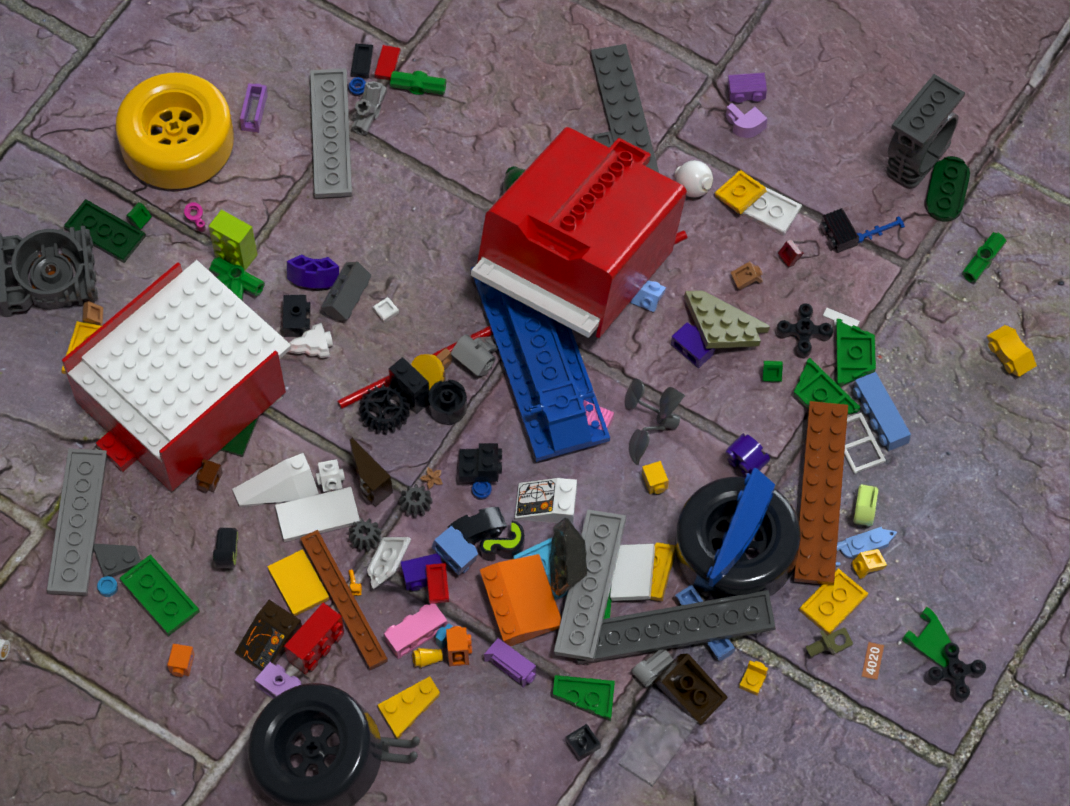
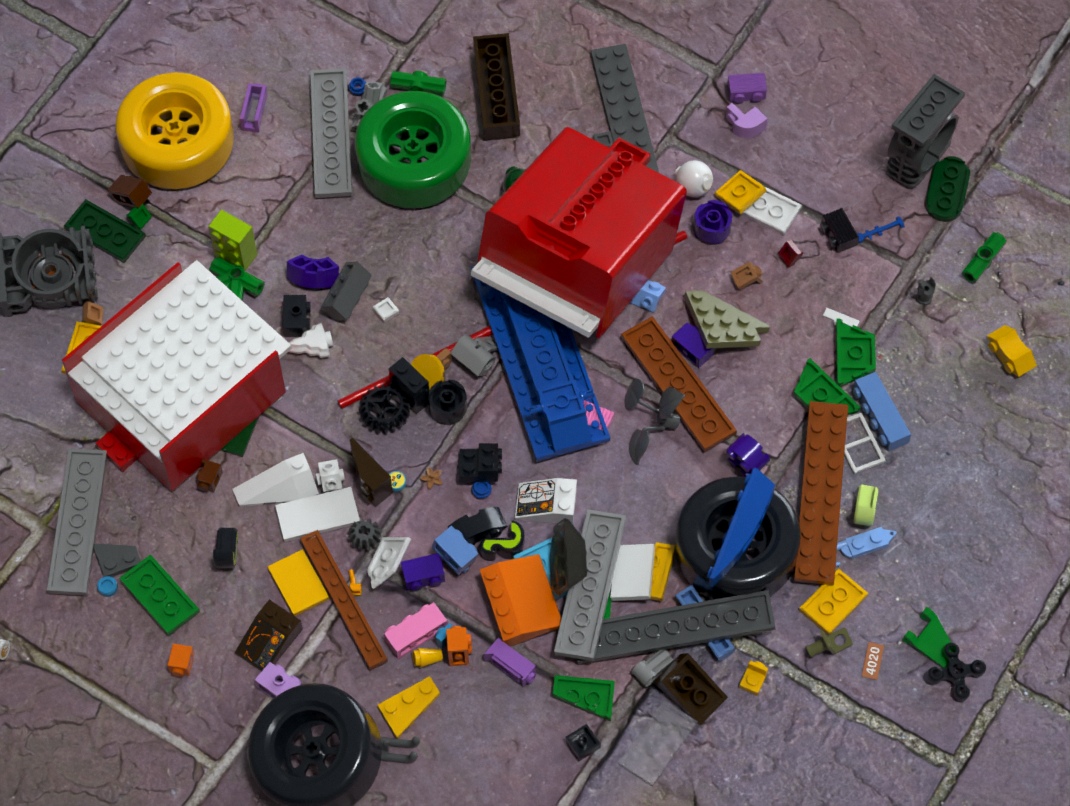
dark pink plate [184,202,206,232] -> none
red brick [284,602,344,675] -> none
black tile [351,43,374,78] -> none
red tile [374,45,401,81] -> none
dark grey gear [399,484,433,518] -> none
red tile [426,563,449,604] -> none
yellow brick [642,461,669,494] -> none
green tile [763,361,783,382] -> none
black gear [776,303,833,357] -> none
yellow bracket [851,549,887,579] -> none
none -> reddish brown brick [107,175,152,208]
none -> green wheel [355,91,471,208]
none -> tile [389,471,406,492]
none -> dark brown brick [473,33,520,140]
none -> dark orange plate [621,316,737,452]
none -> dark purple brick [694,200,732,244]
none -> dark grey piece [916,277,936,305]

